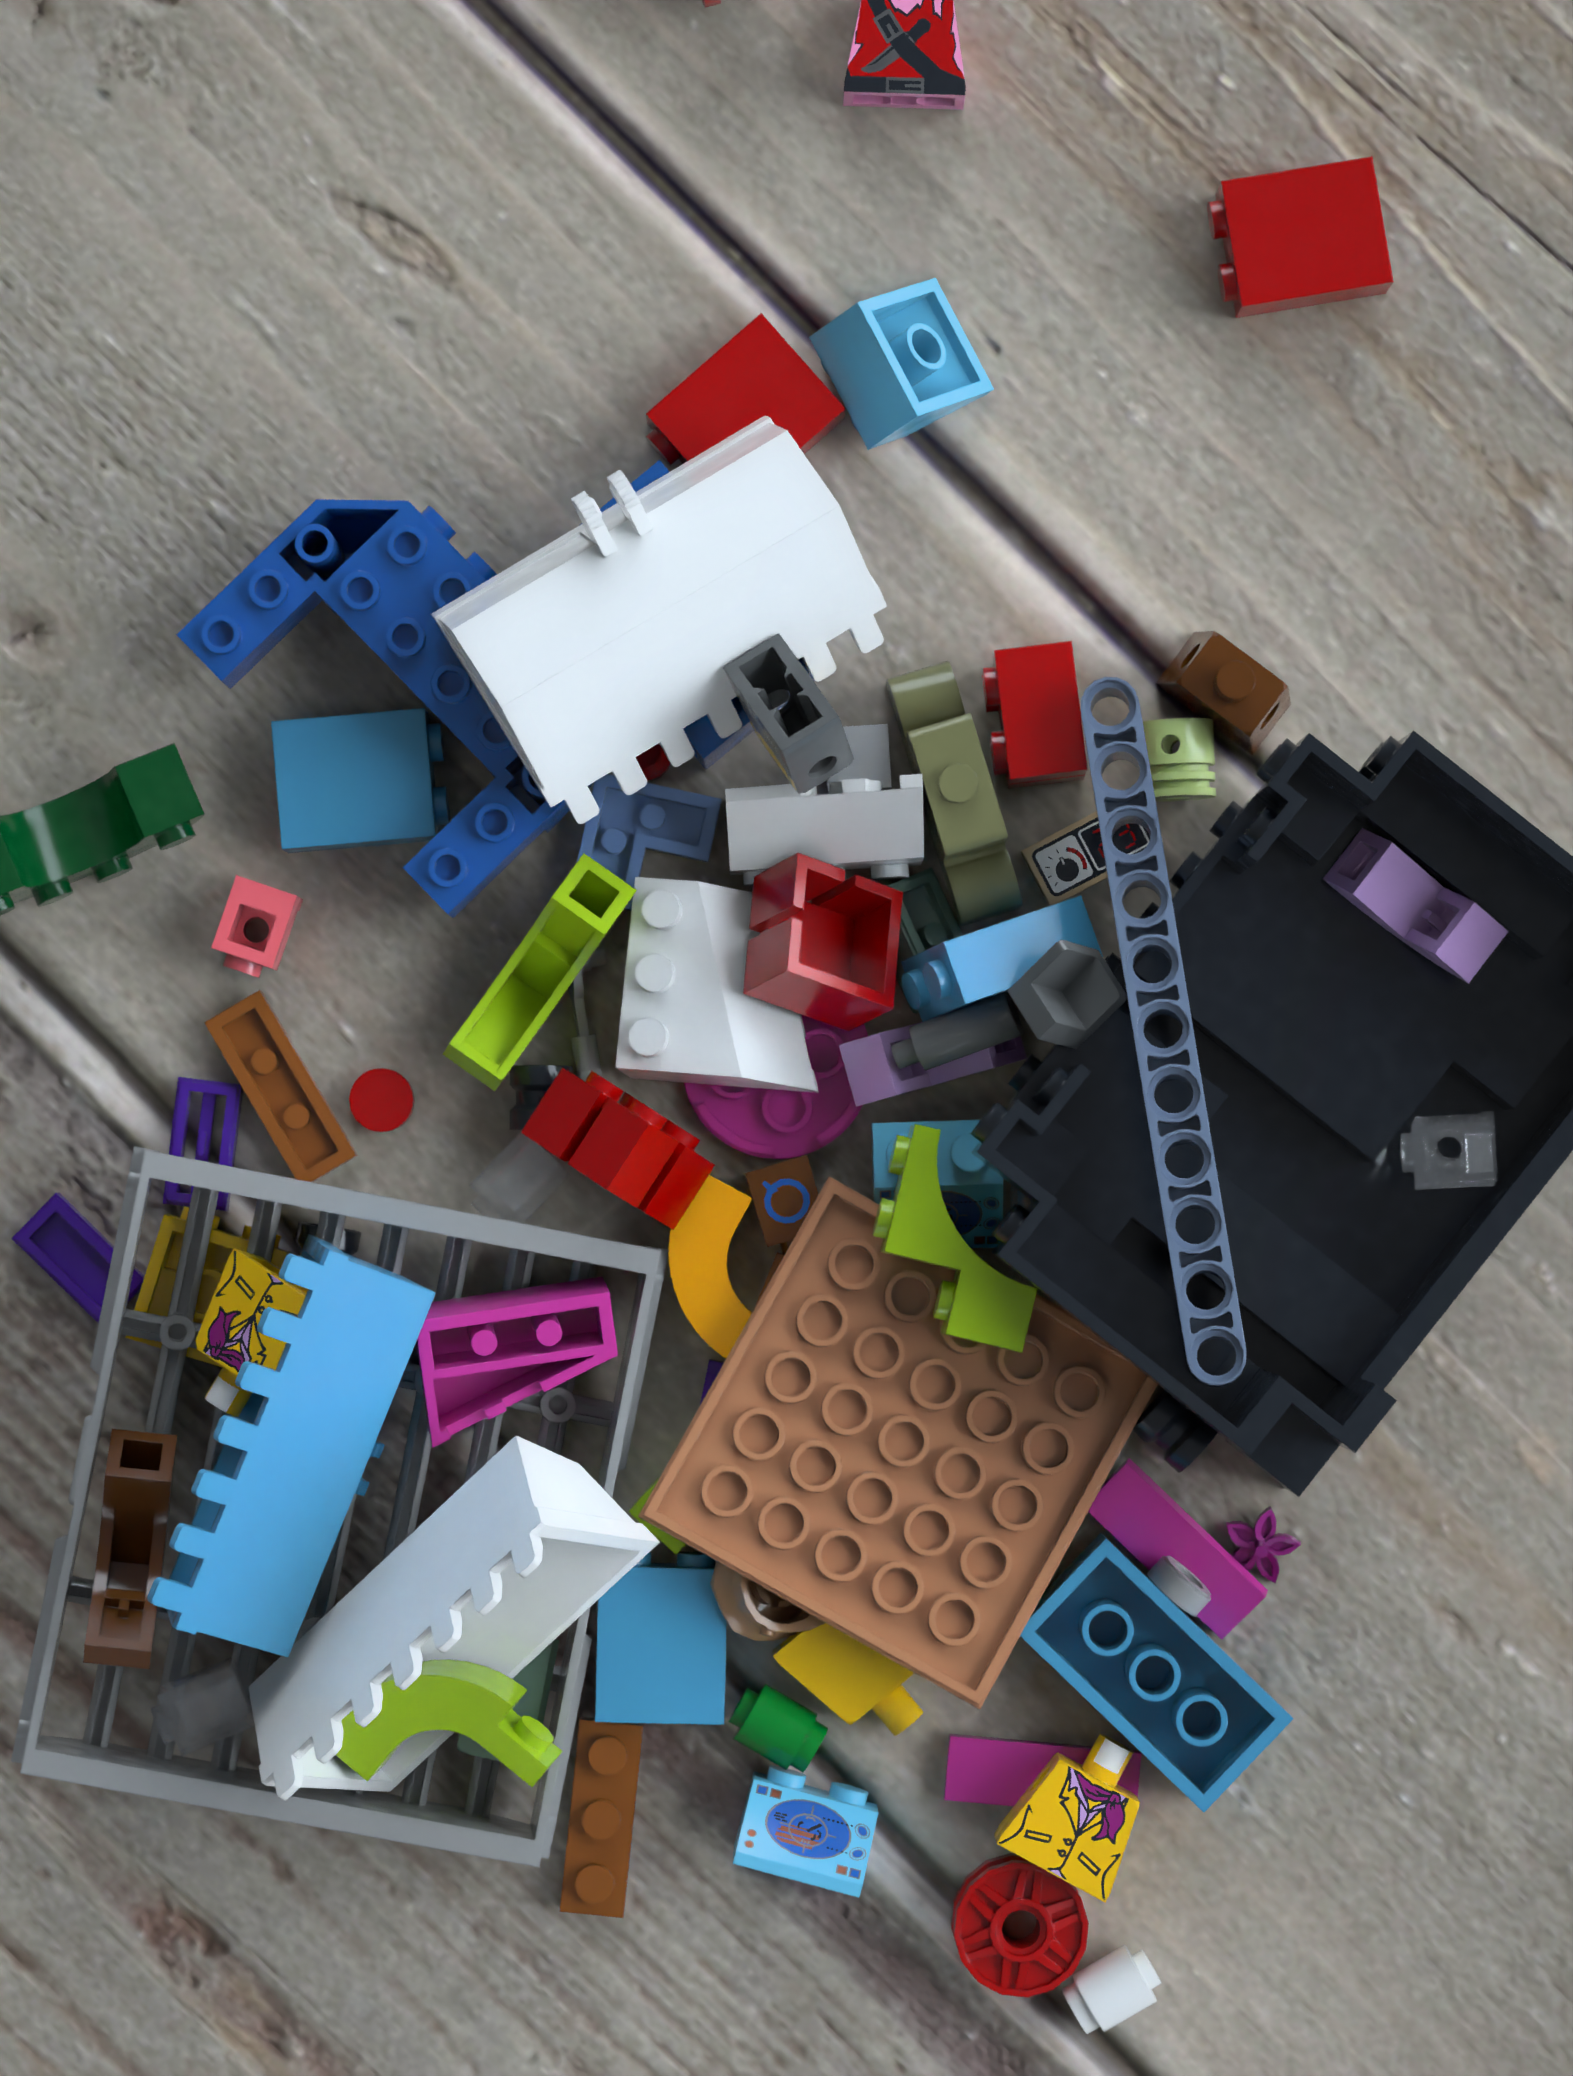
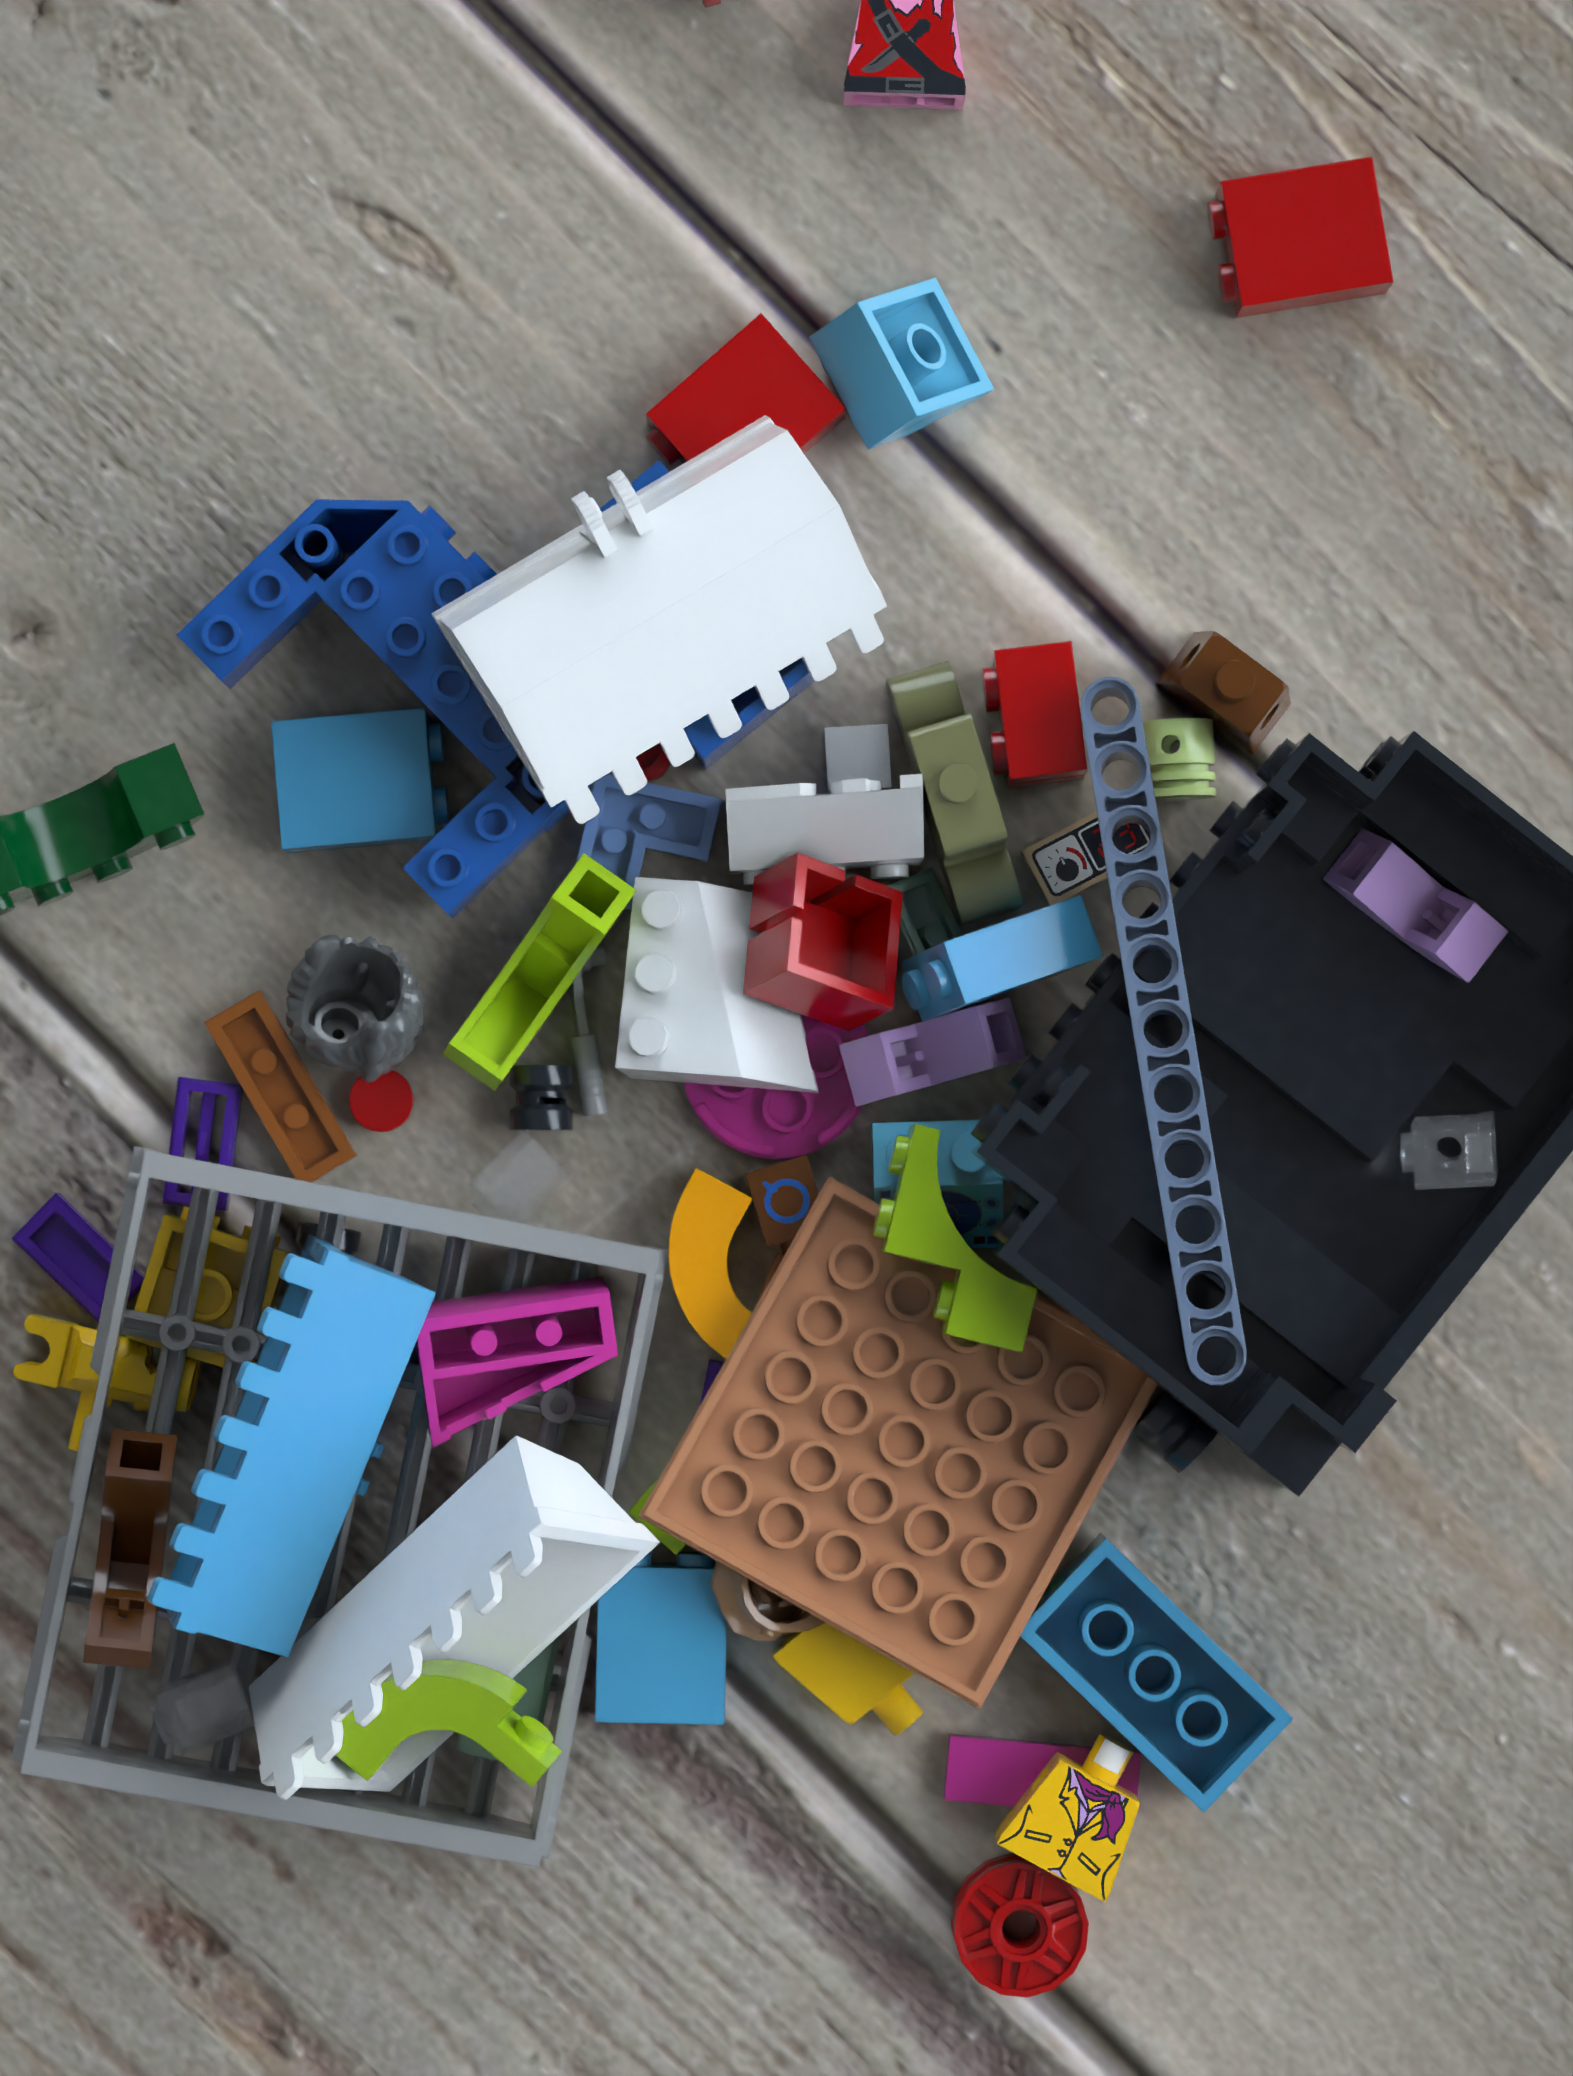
yellow torso [195,1248,308,1417] -> none
coral brick [211,875,303,978] -> none
red piece [521,1067,715,1230] -> none
dark orange plate [560,1717,644,1918] -> none
dark grey torso [723,633,854,794] -> none
green brick [728,1684,828,1773] -> none
medium azure slope [733,1765,878,1898] -> none
dark grey cylinder [891,991,1023,1071] -> none
dark grey panel [1008,940,1127,1049] -> none
white brick [1061,1944,1162,2034] -> none
dark pink tile [1088,1458,1268,1640] -> none
light grey tile [1148,1556,1211,1616] -> none
magenta plant [1226,1506,1301,1583] -> none
none -> yellow piece [13,1314,203,1452]
none -> dark grey hair [286,935,426,1082]

